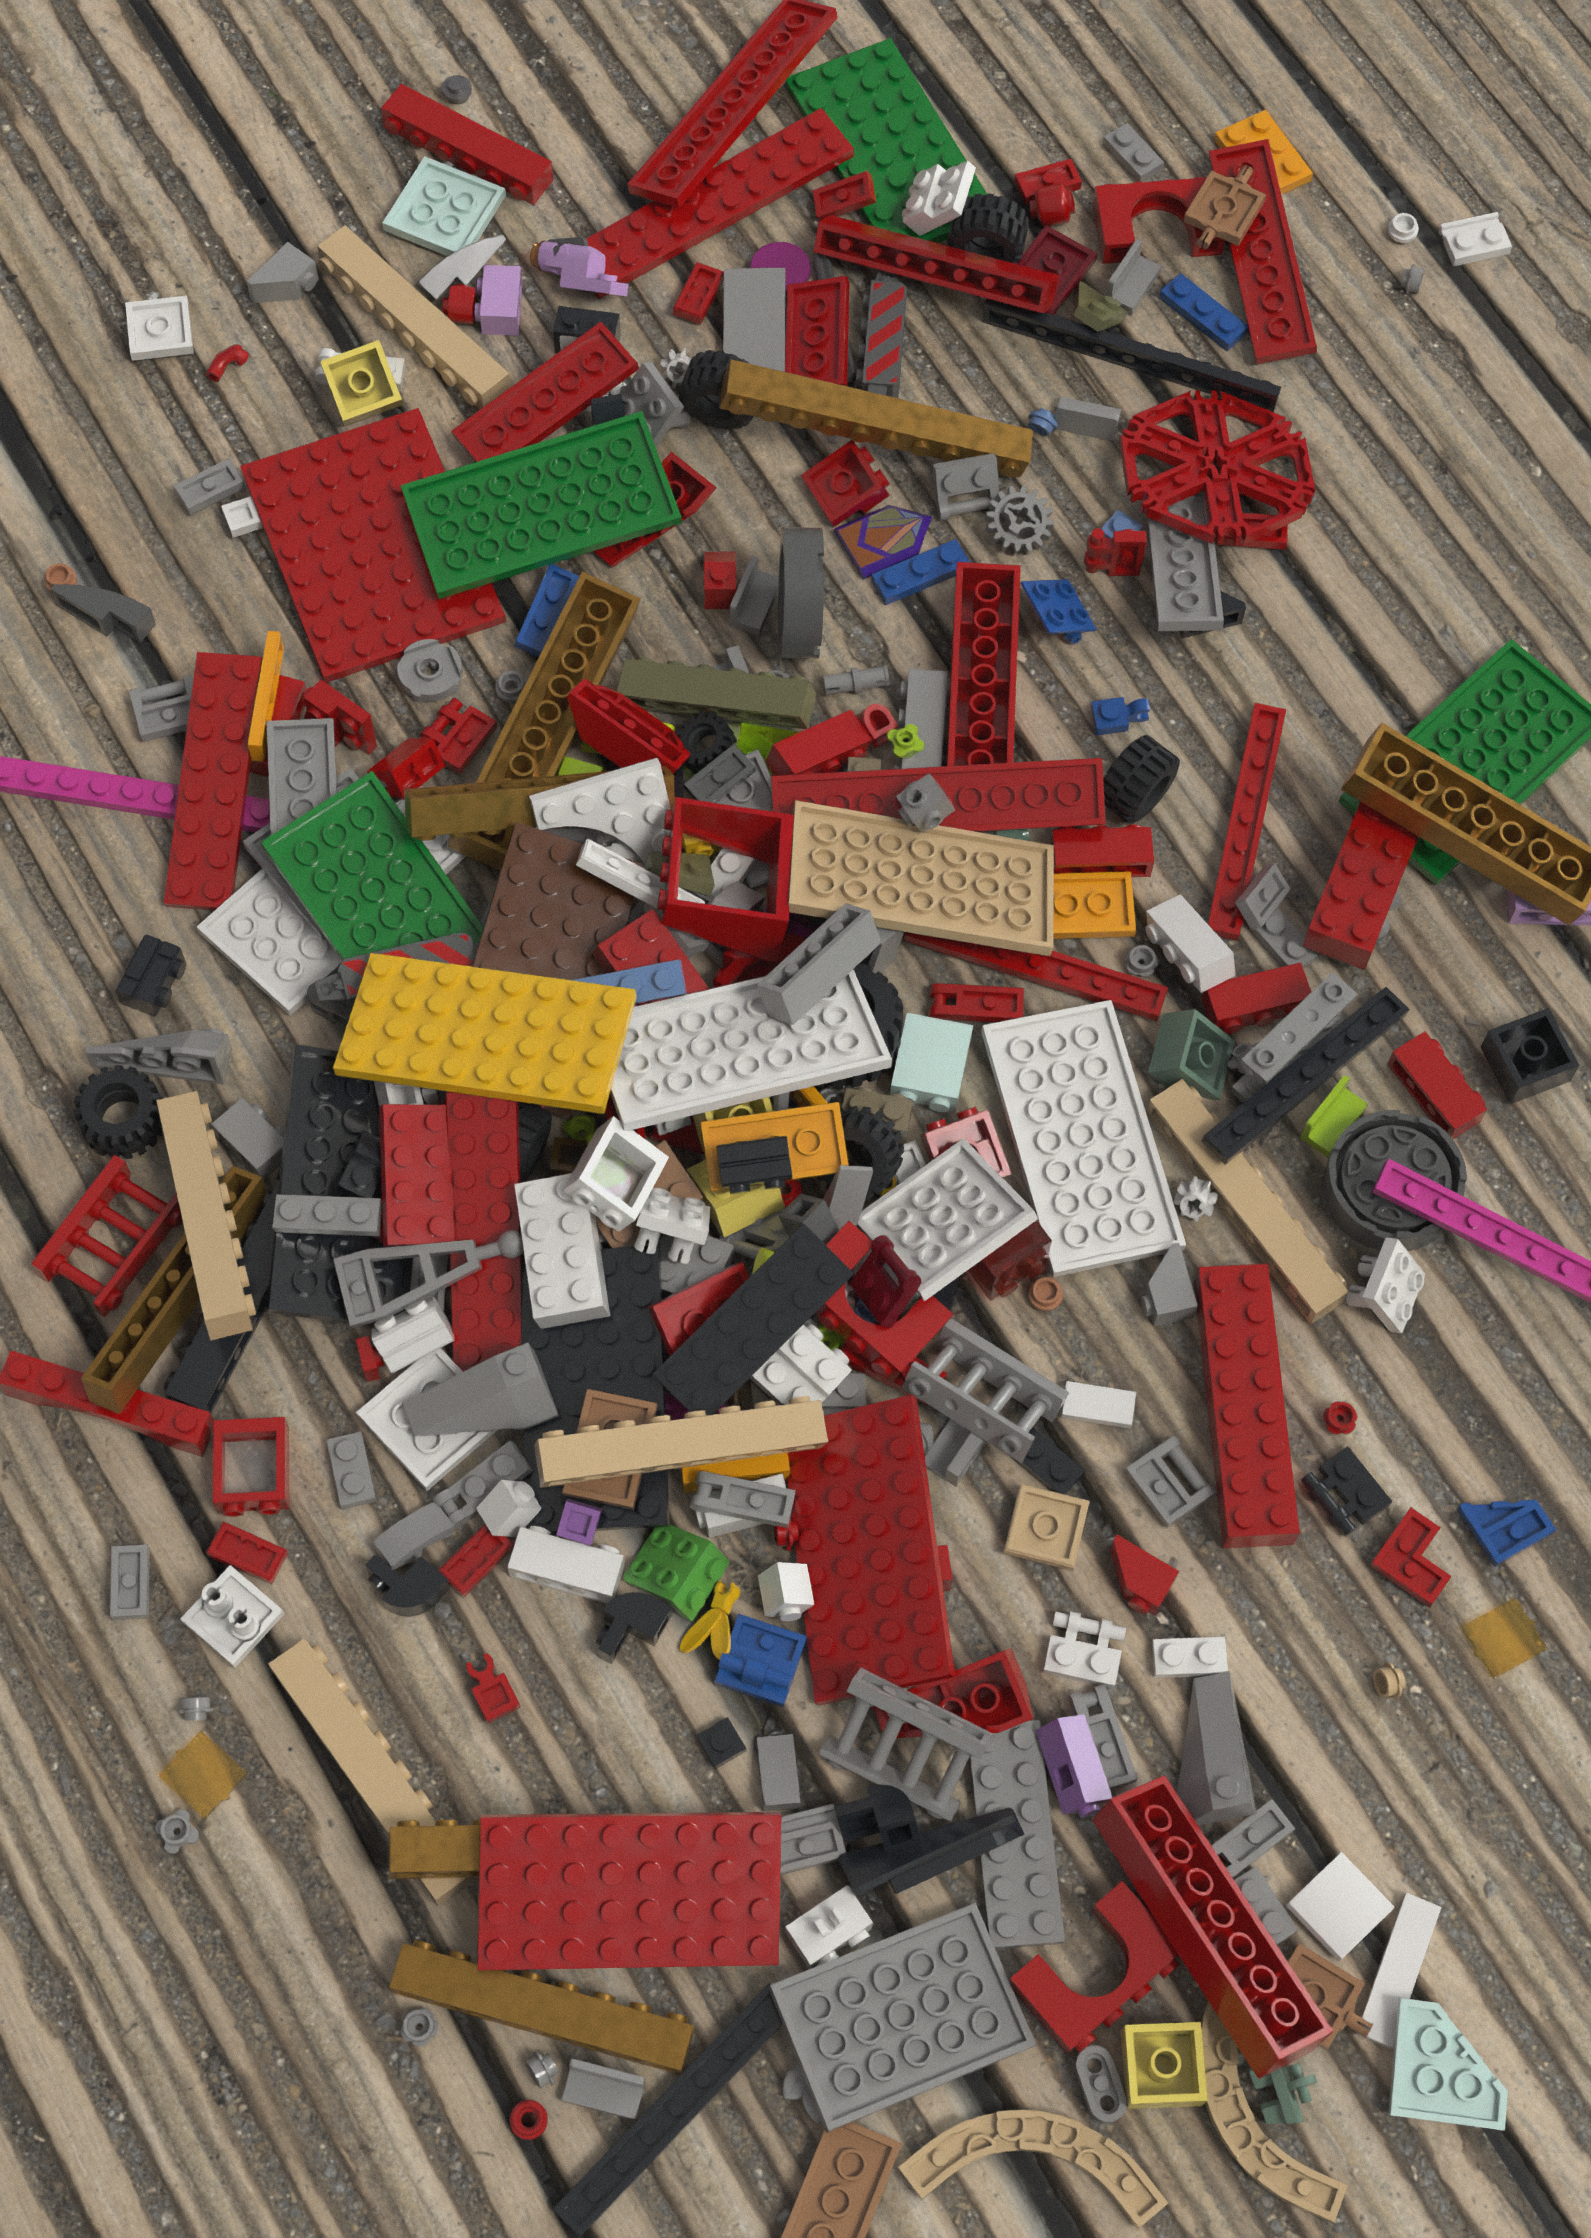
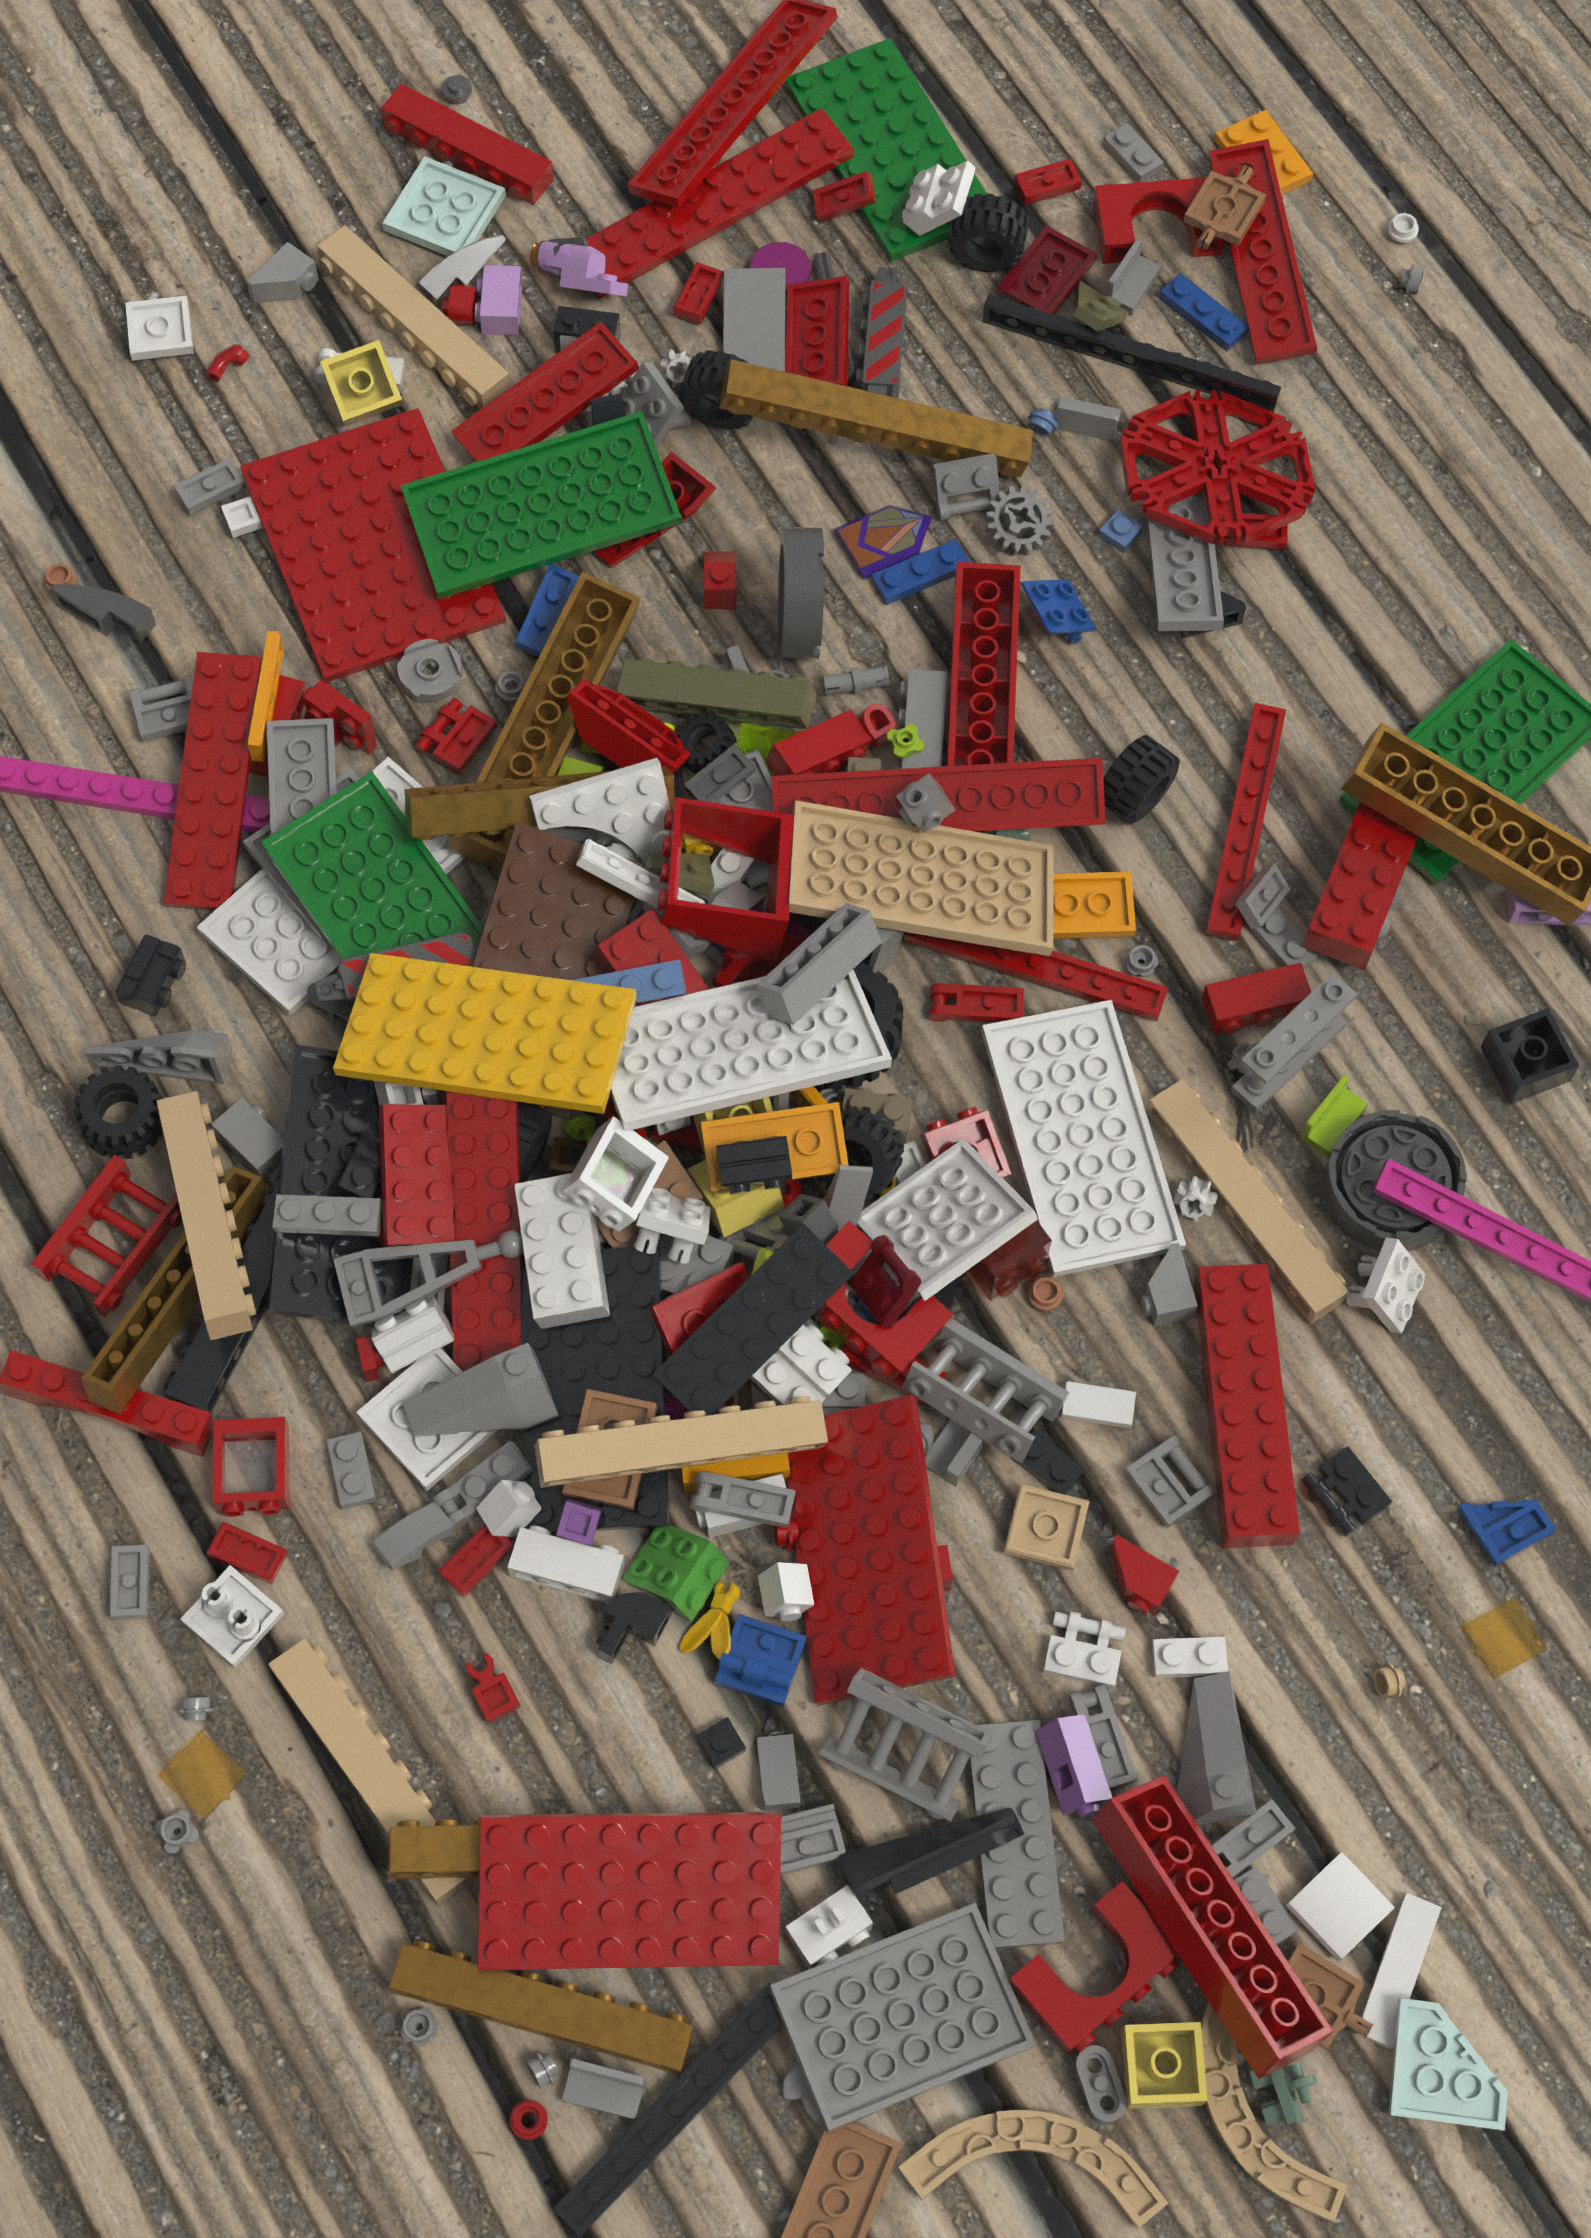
black brick [365,1555,450,1617] -> none
red hinge [367,738,445,800] -> none
light grey panel [730,556,778,636] -> none
red plate [801,440,890,527] -> none
red brick [813,215,1060,313] -> none
black brick [834,1785,921,1853] -> none
red wedge [873,1648,1034,1738] -> none
light aqua brick [890,1013,973,1112] -> none
red head [1030,184,1075,227] -> none
red brick [1050,824,1154,877] -> none
red plate [1084,528,1147,576] -> none
blue plate [1091,697,1150,736] -> none
white brick [1145,894,1236,993] -> none
sand green slope [1148,1009,1235,1101] -> none
black plate [1201,987,1410,1165] -> none
red plate [1323,1401,1358,1435] -> none
red plate [1370,1507,1452,1608] -> none
red brick [1387,1031,1487,1139] -> none
white plate [1439,212,1512,266] -> none

